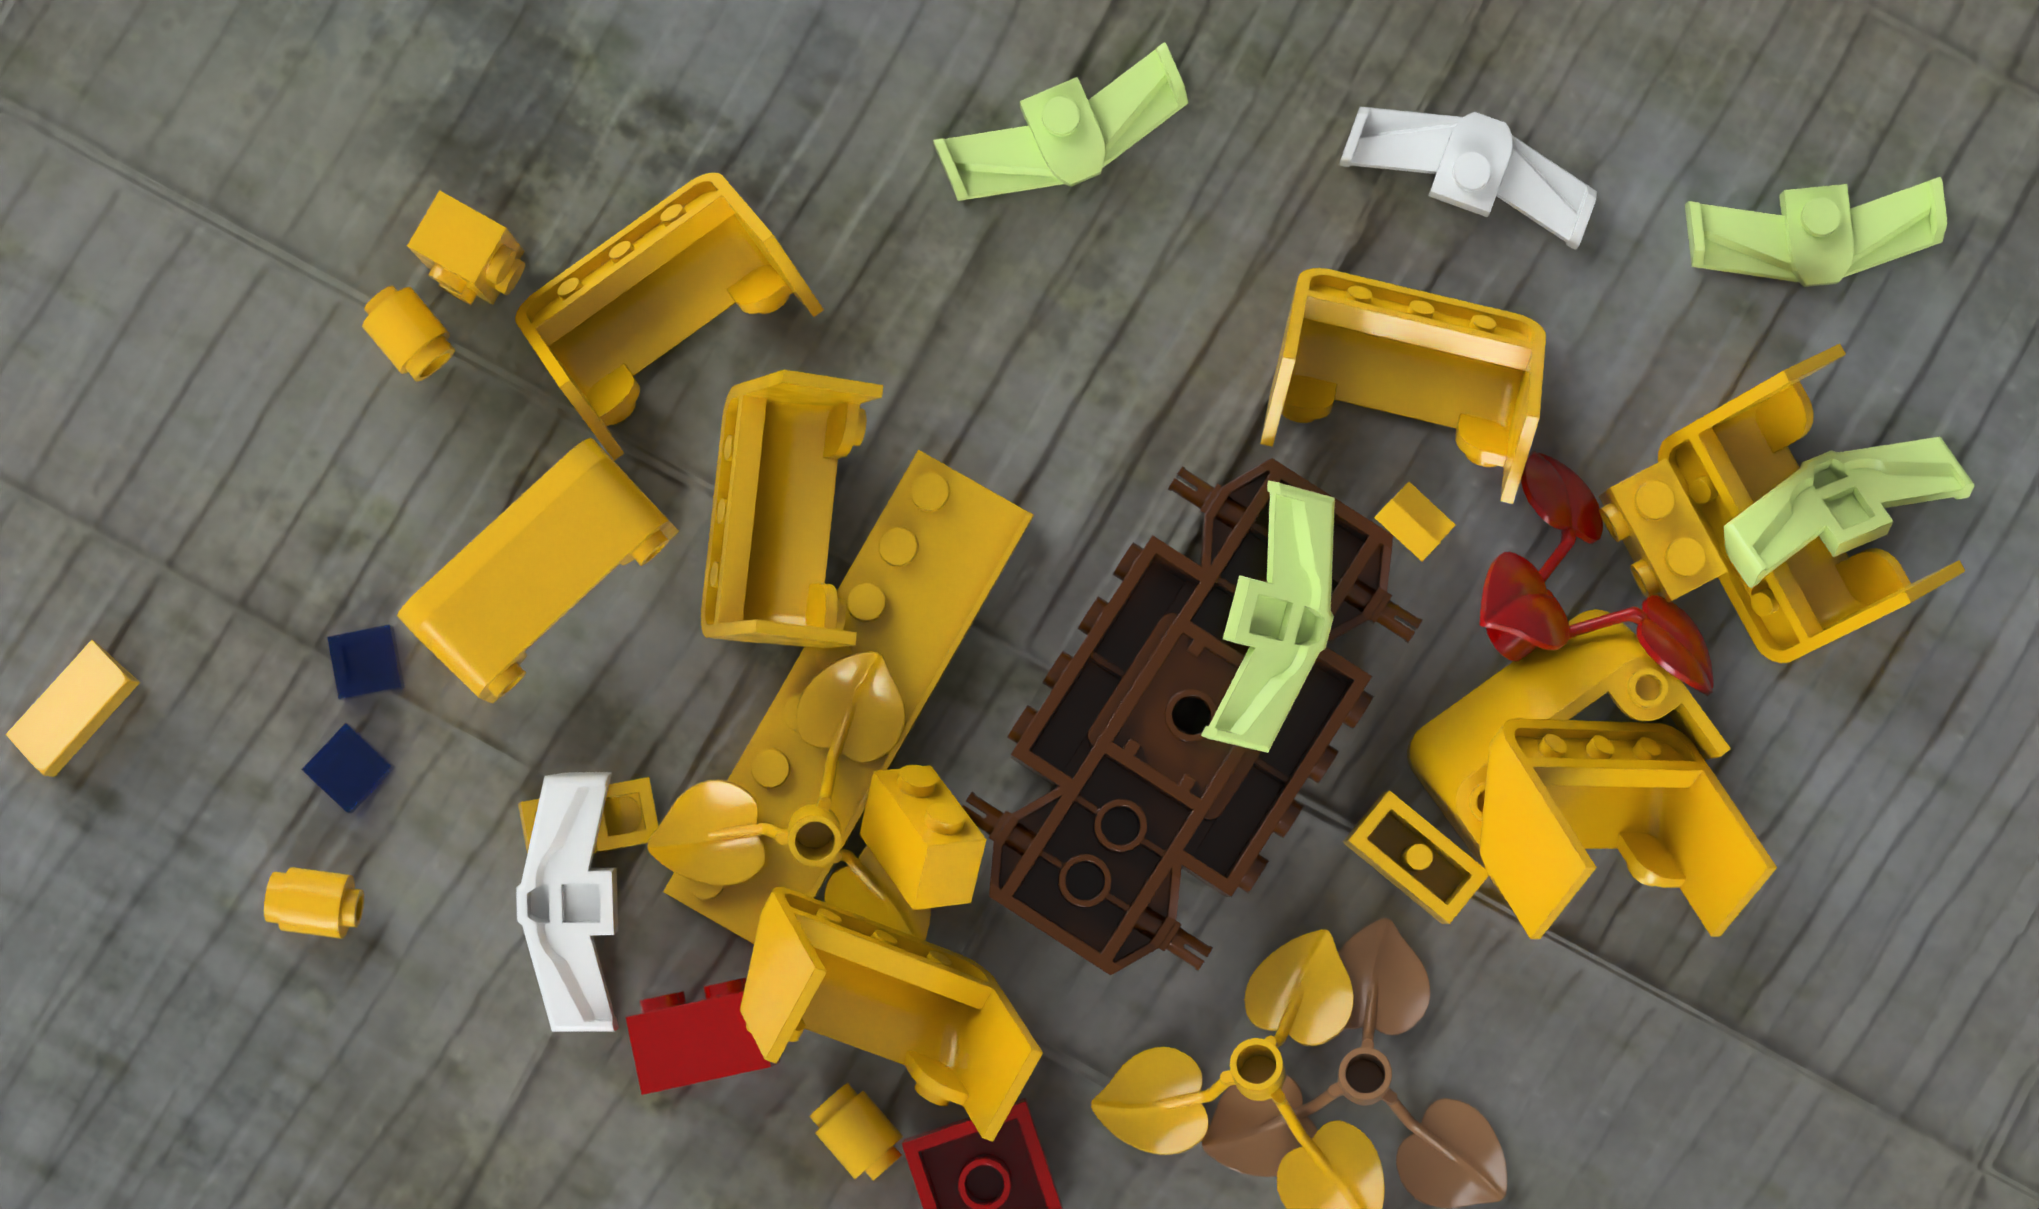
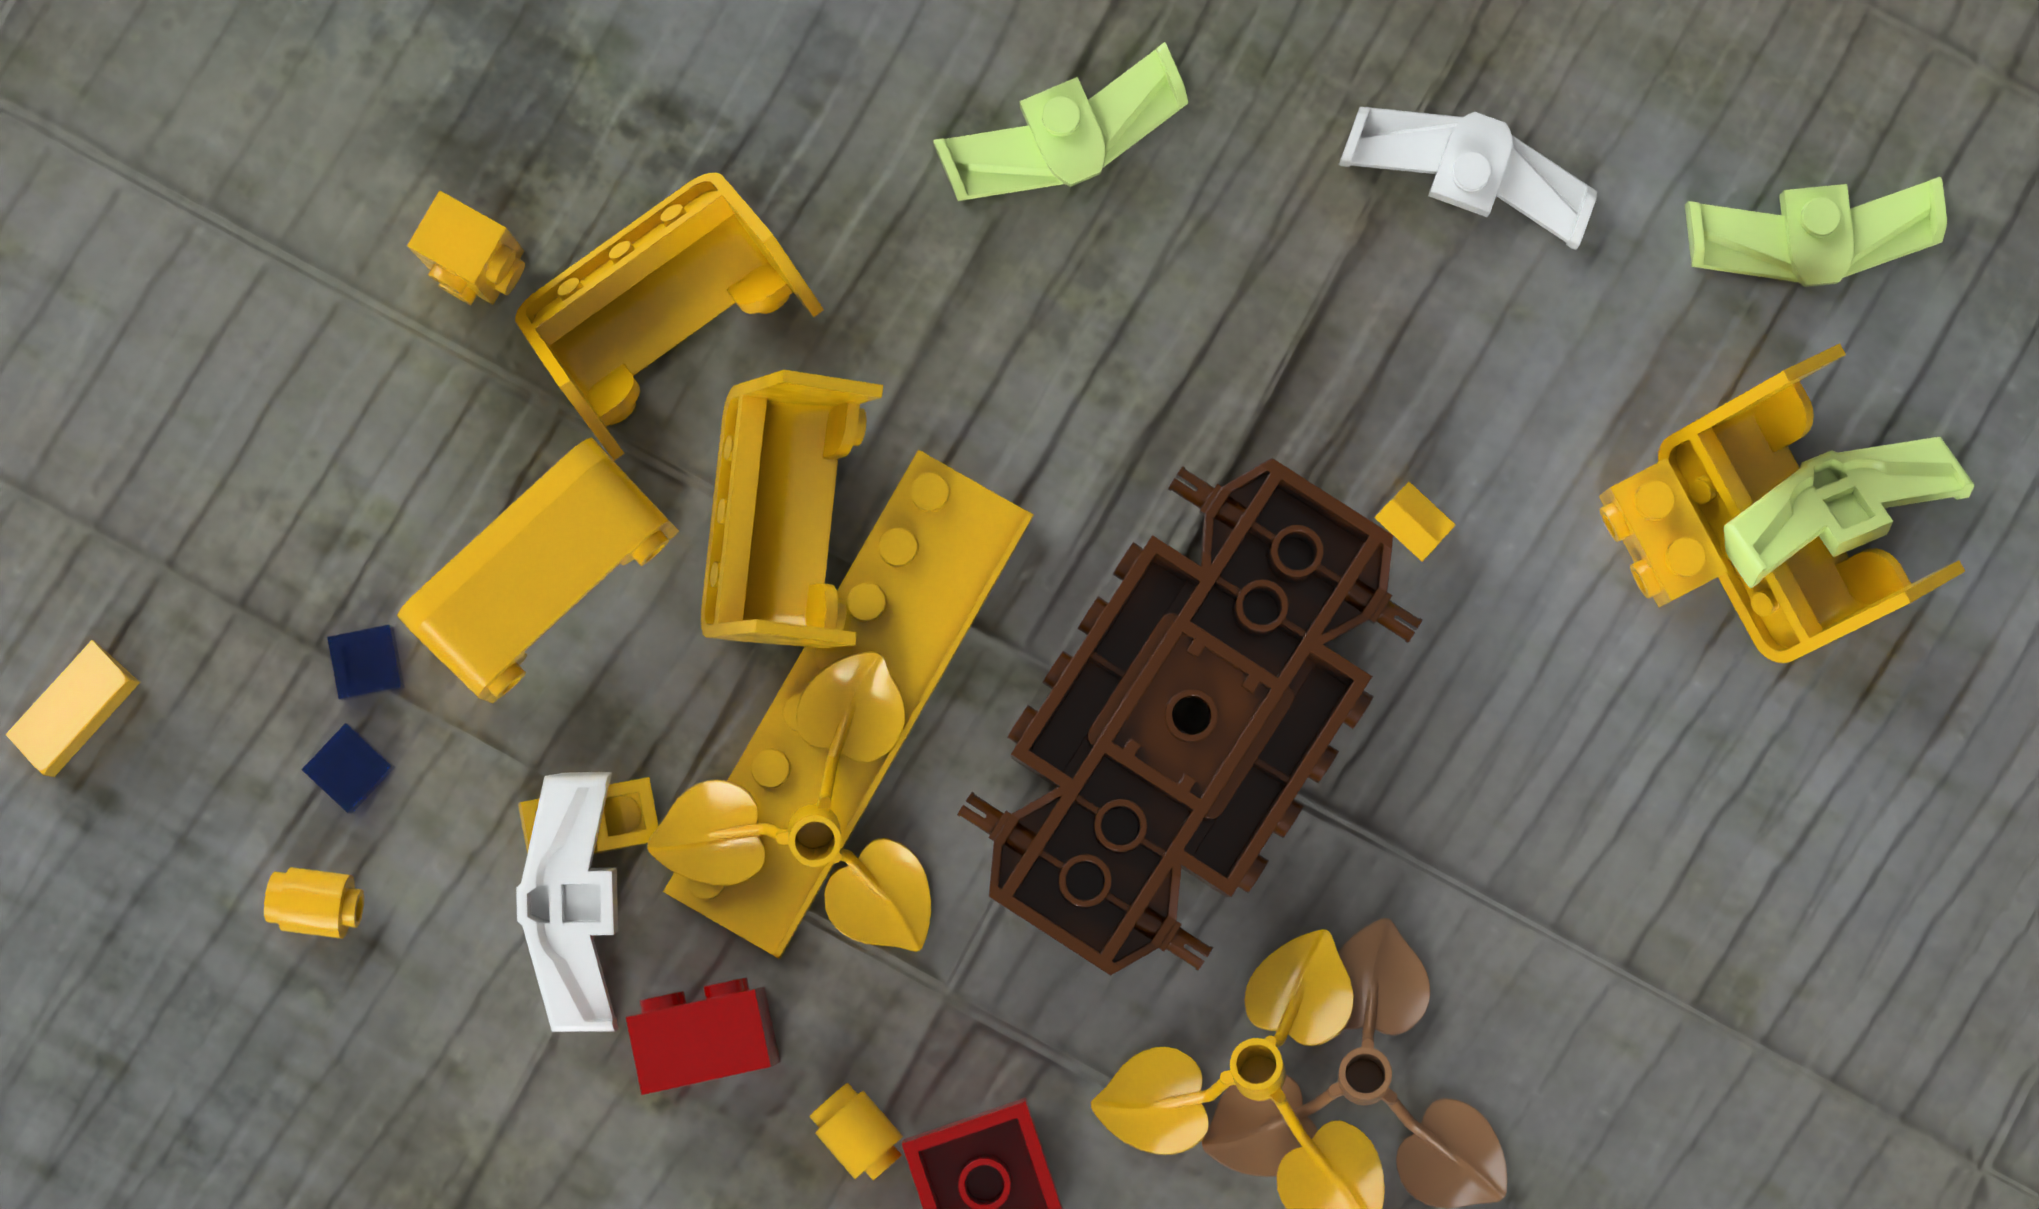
yellow brick [362,285,455,382] -> none
yellow windscreen [740,887,1043,1142] -> none
yellow brick [859,765,987,910] -> none
yellowish green plate [1201,480,1335,753] -> none
yellow windscreen [1260,268,1546,504] -> none
yellow brick [1342,790,1489,924] -> none
yellow windscreen [1407,609,1731,901] -> none
red plant [1479,451,1714,696] -> none
yellow windscreen [1479,718,1777,939] -> none

